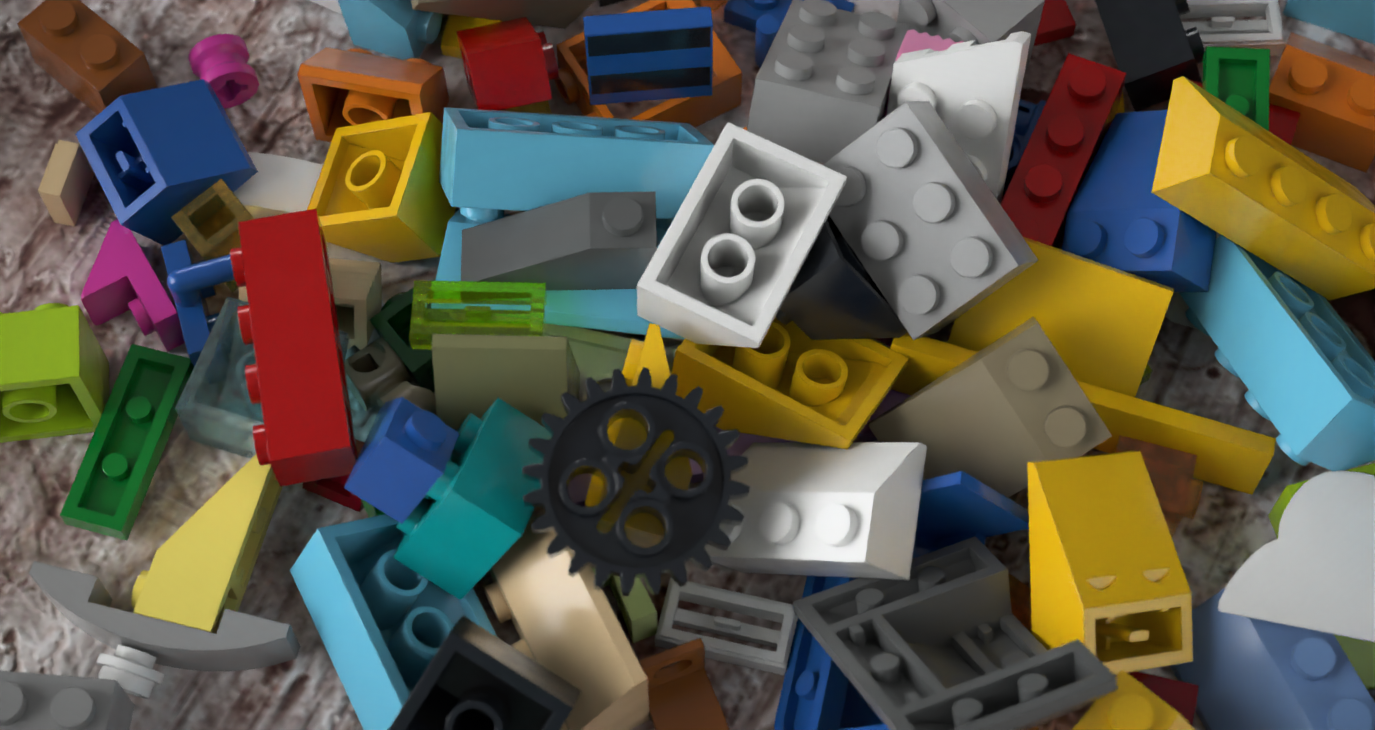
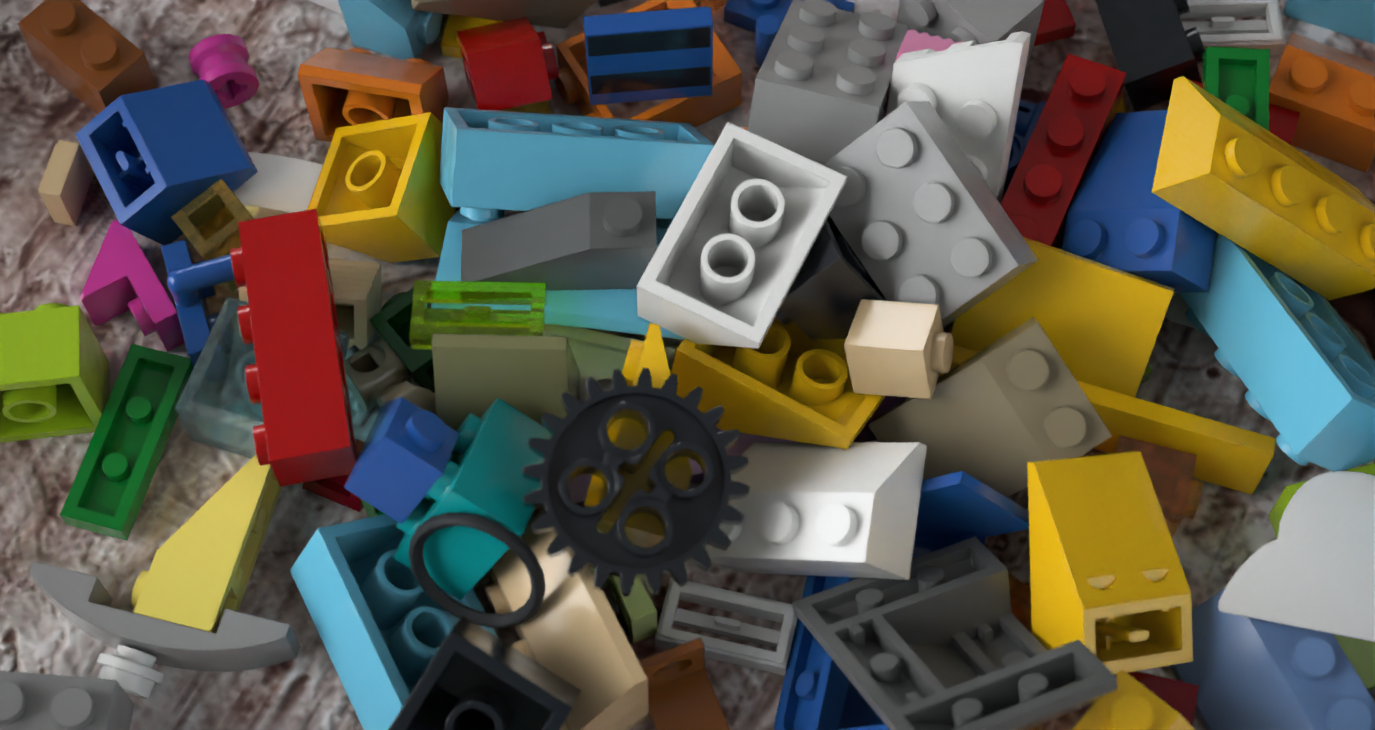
none -> black tyre [409,512,546,628]
none -> tan brick [844,299,953,399]

